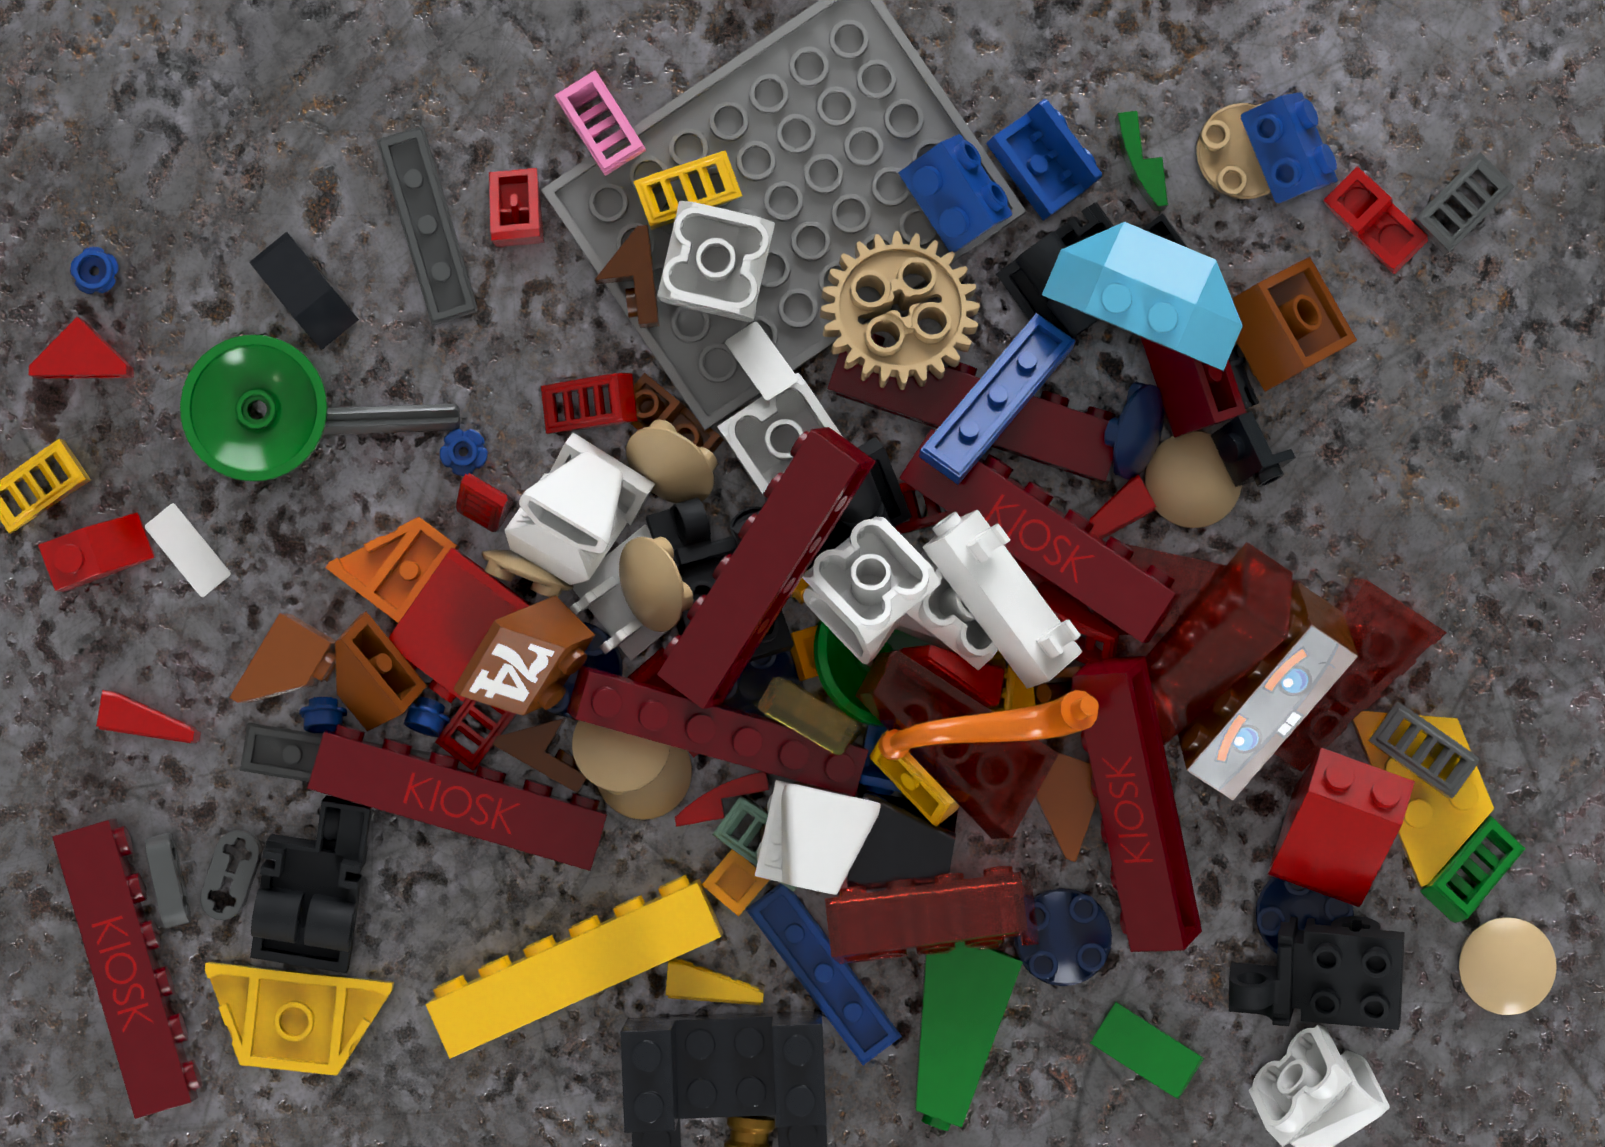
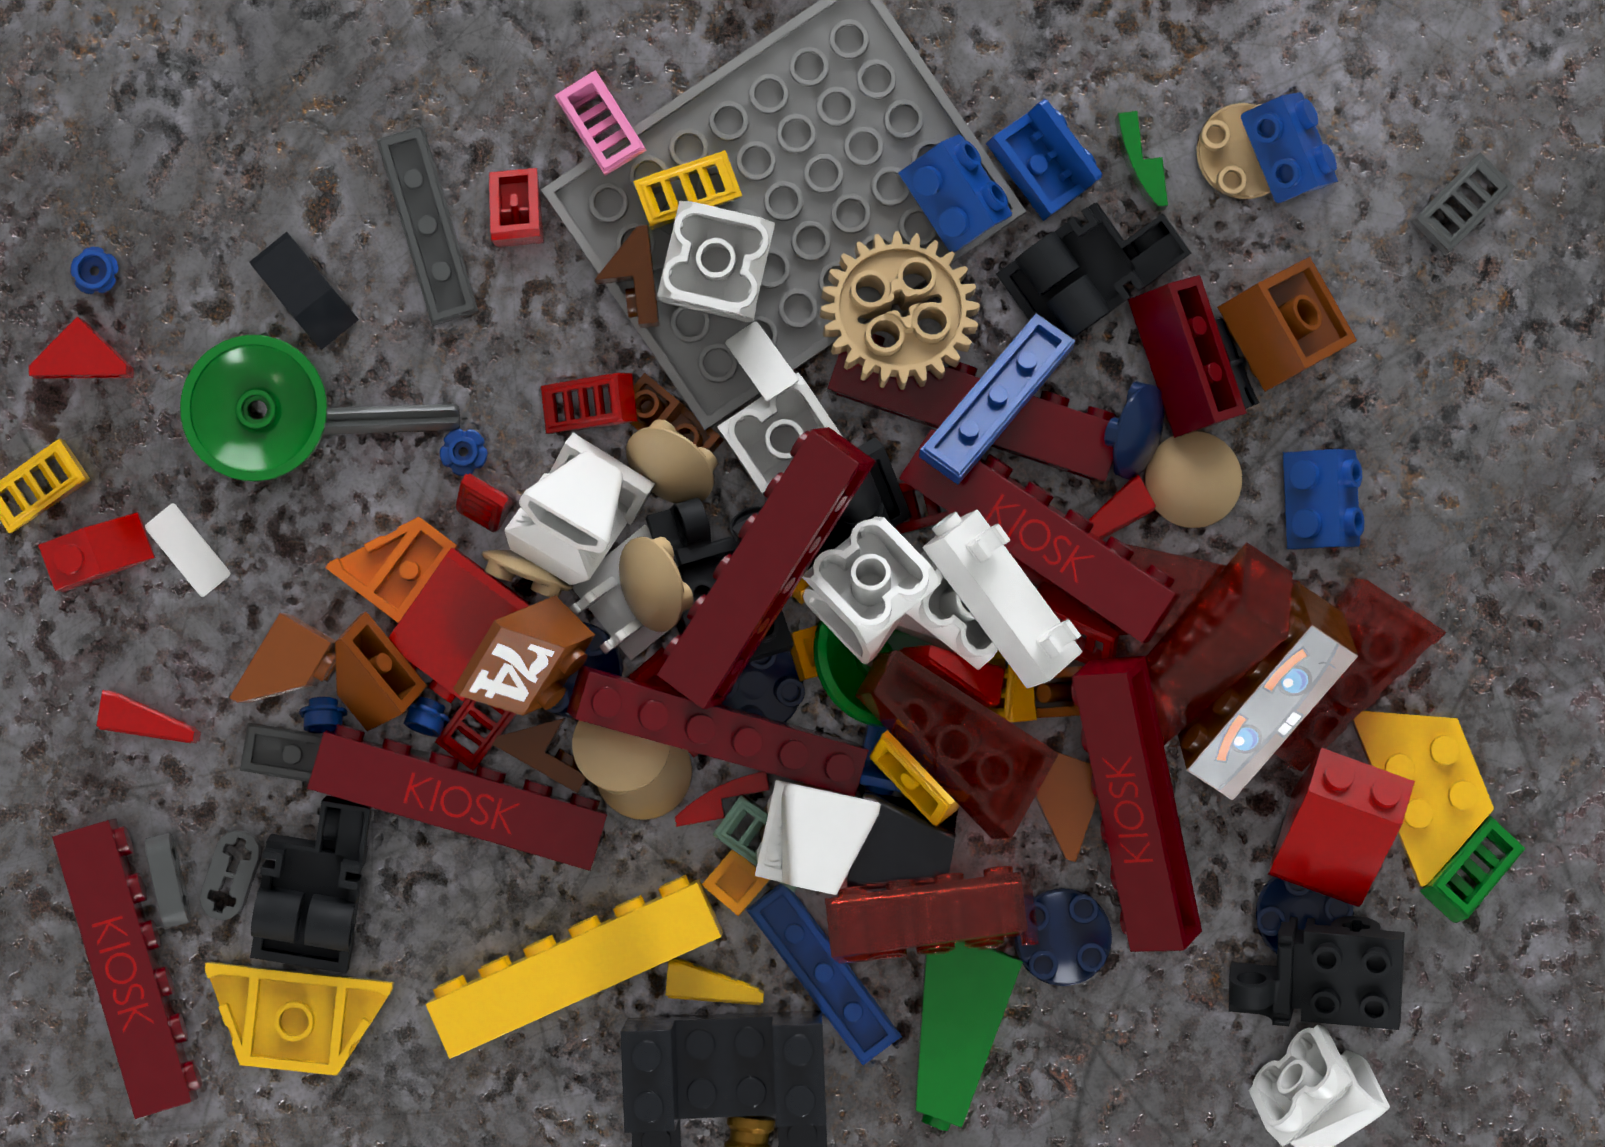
clear yellow slope [758,676,865,755] -> none
orange animal [878,690,1099,761] -> none
medium azure wedge [1042,222,1243,371] -> none
green slope [1090,1002,1204,1100] -> none
black bracket [1210,411,1296,487] -> none
red slope [1323,166,1428,274] -> none
dark grey slope [1368,701,1480,799] -> none
tan dish [1459,917,1556,1015] -> none
none -> blue bracket [1283,449,1364,550]

